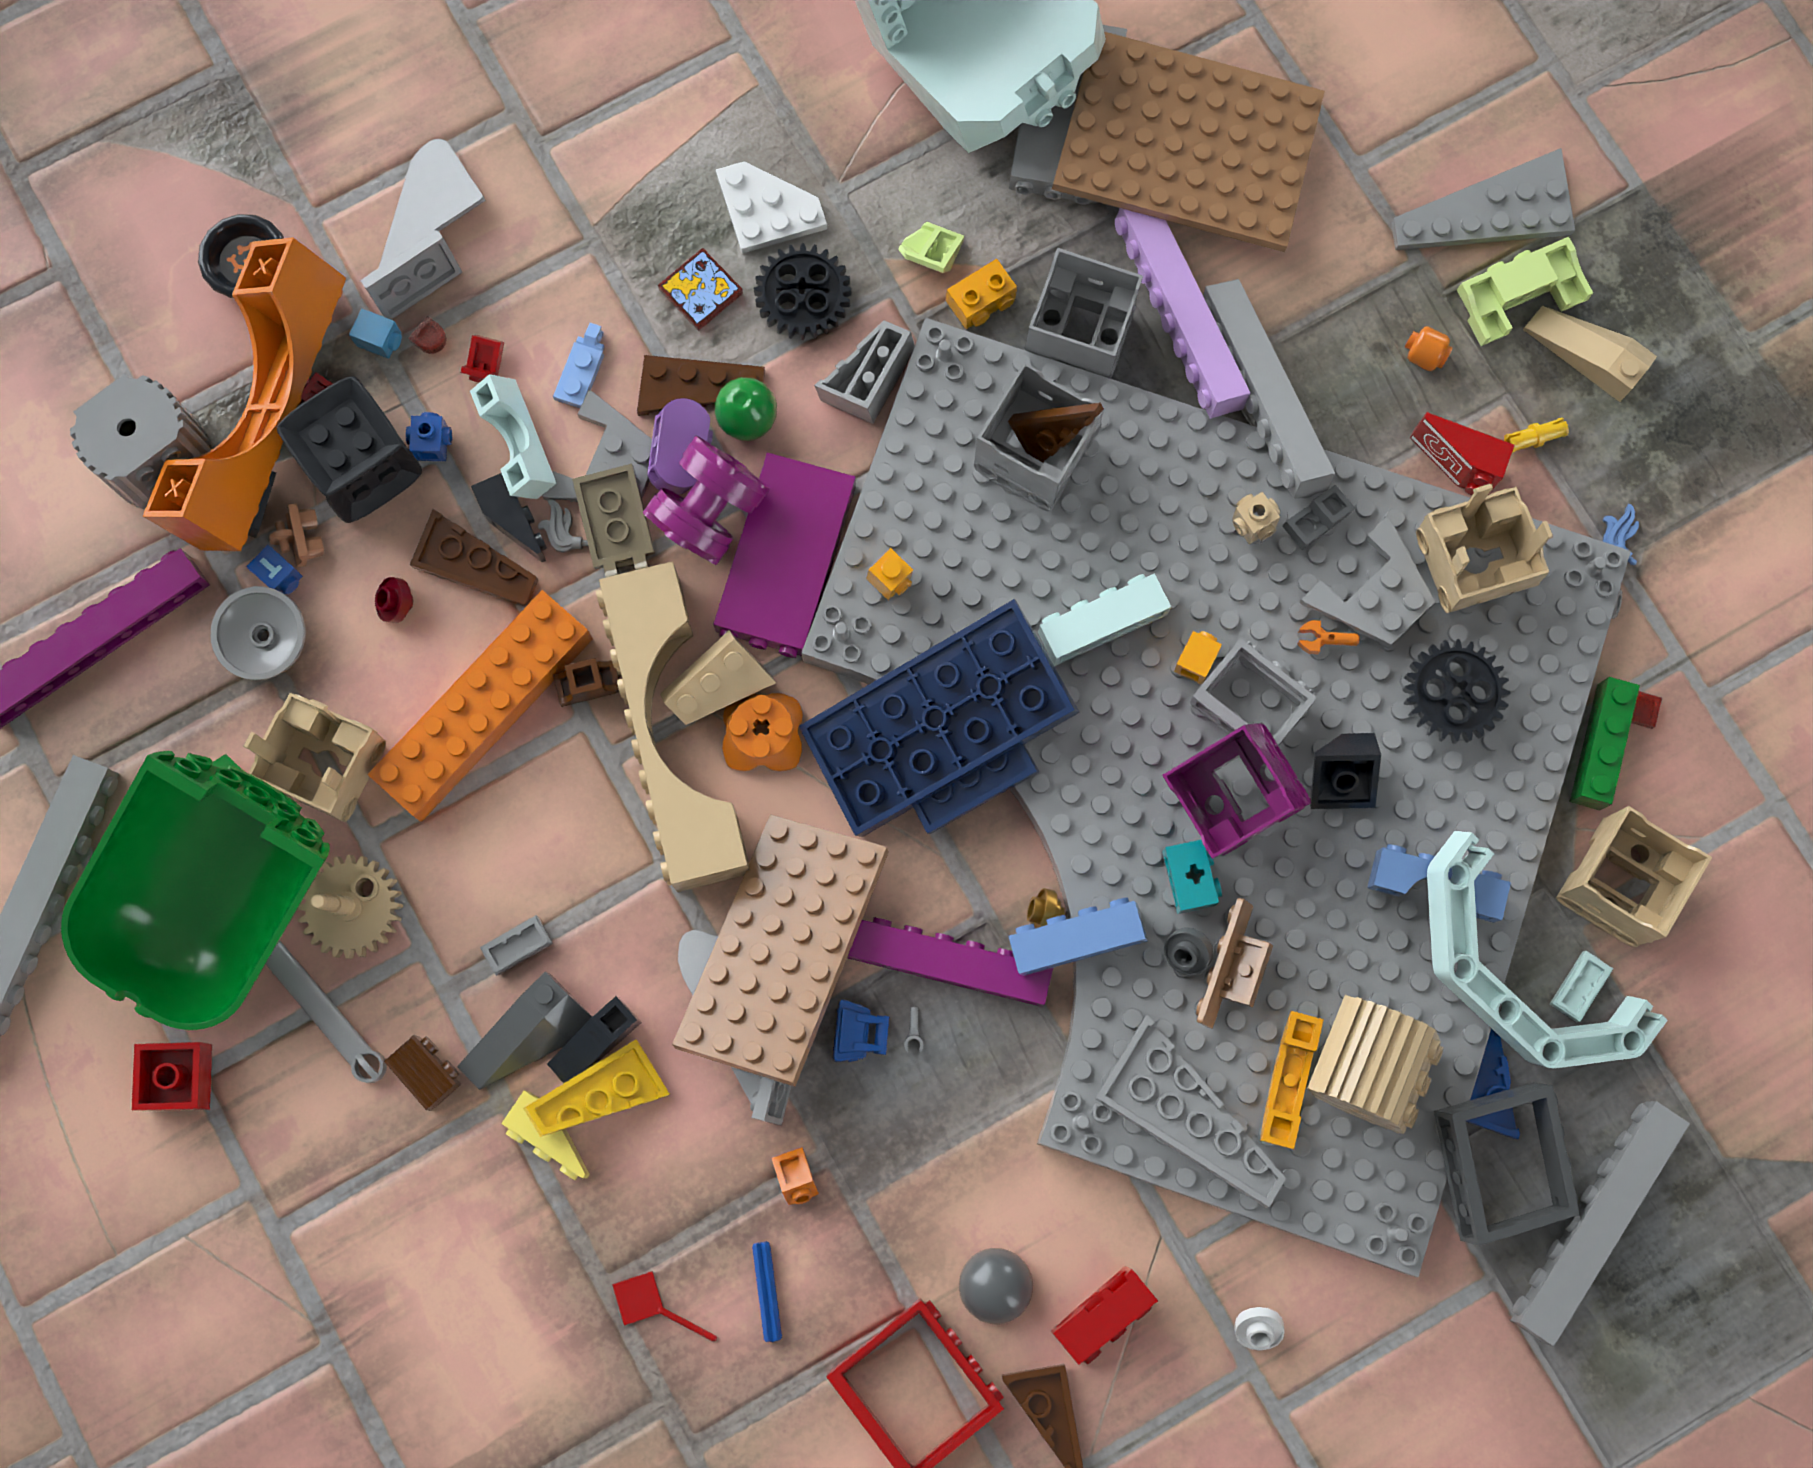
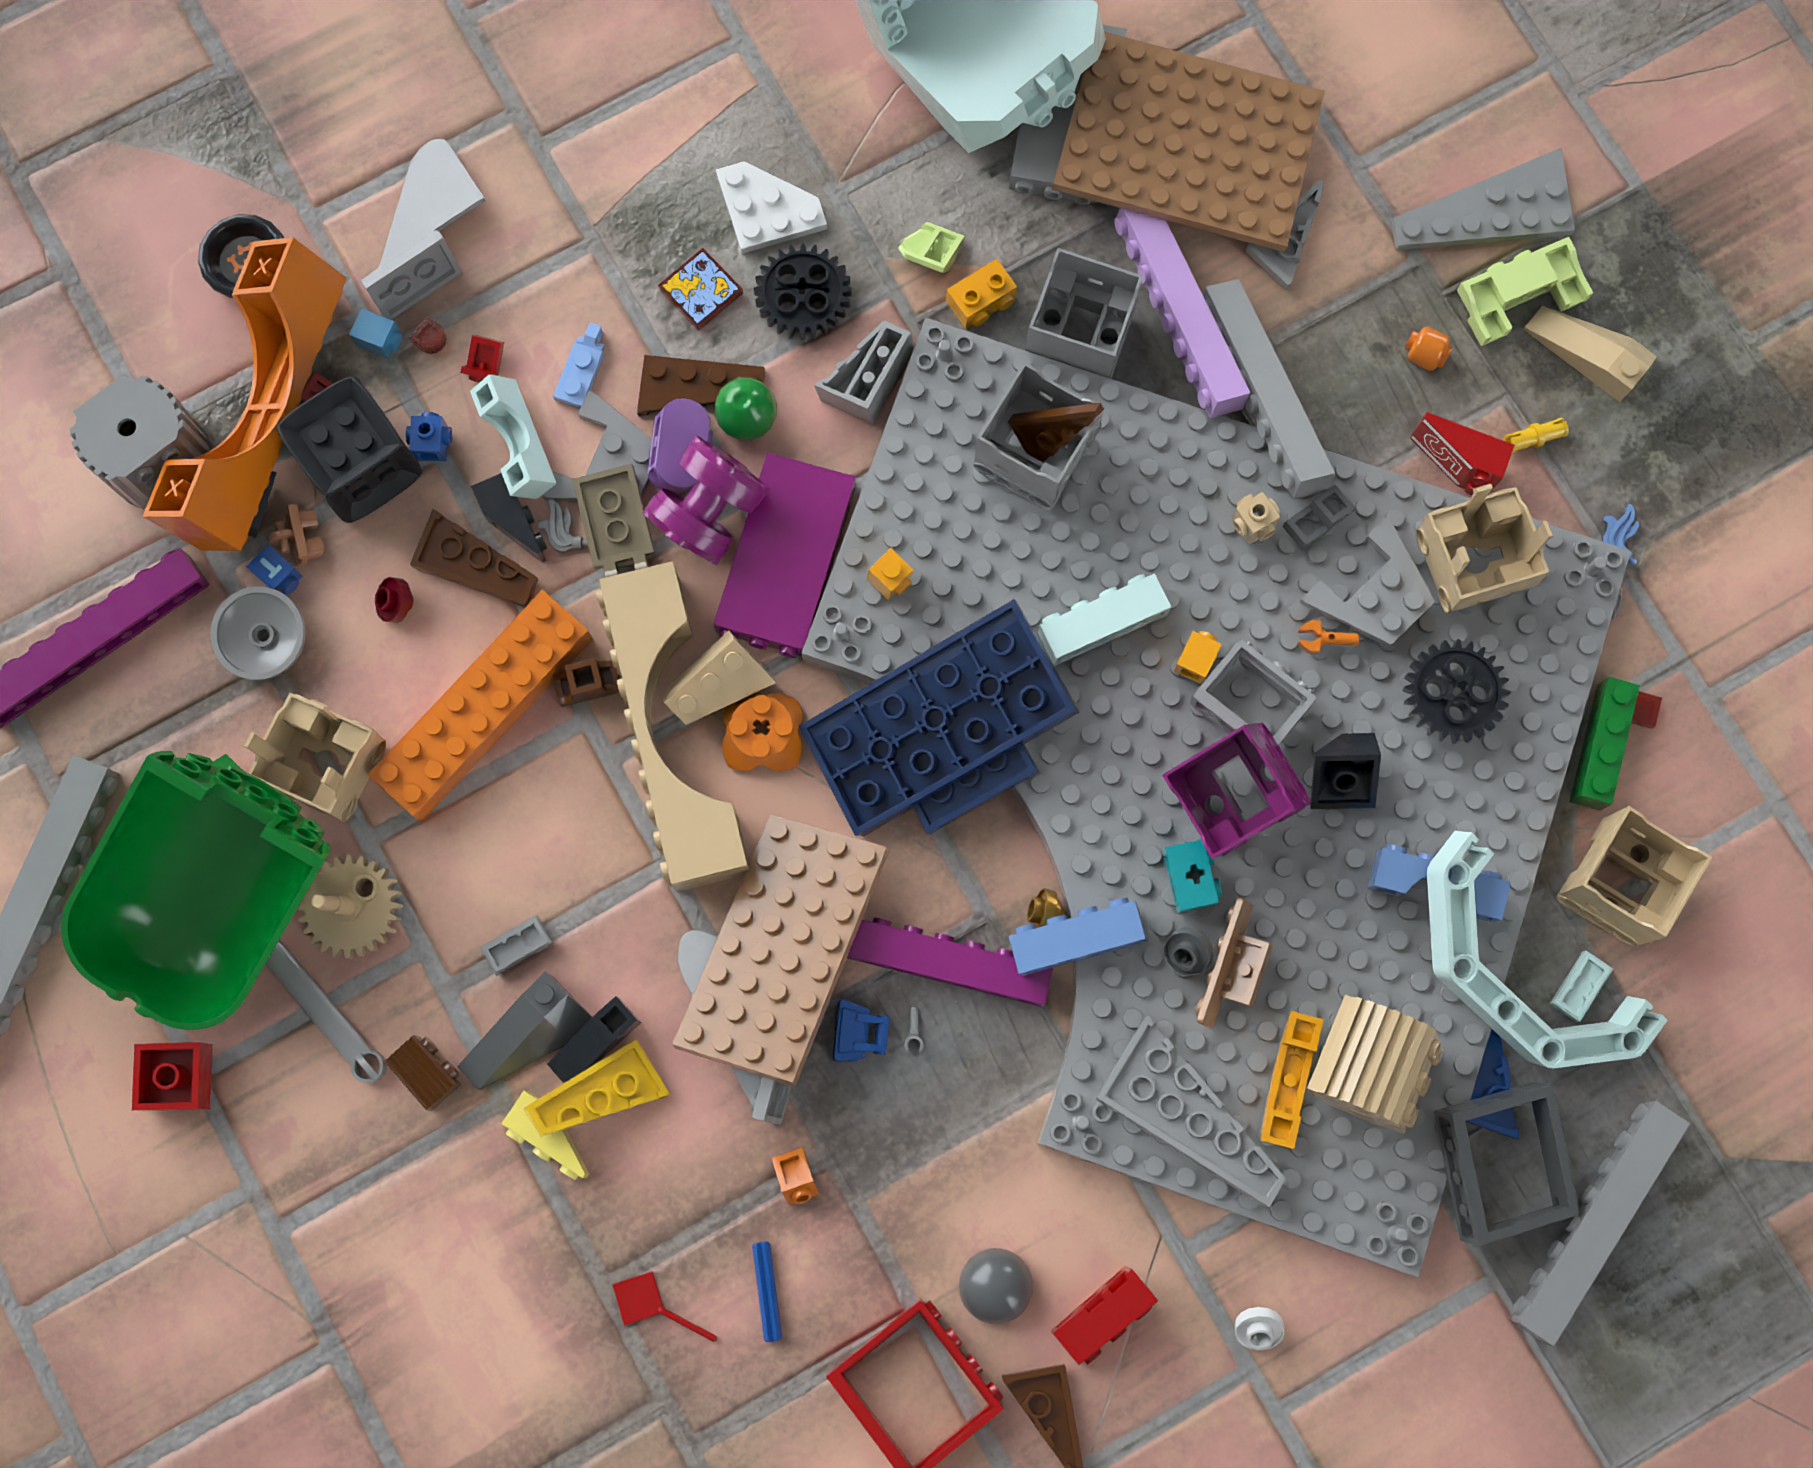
none -> light grey wing [1245,180,1324,290]

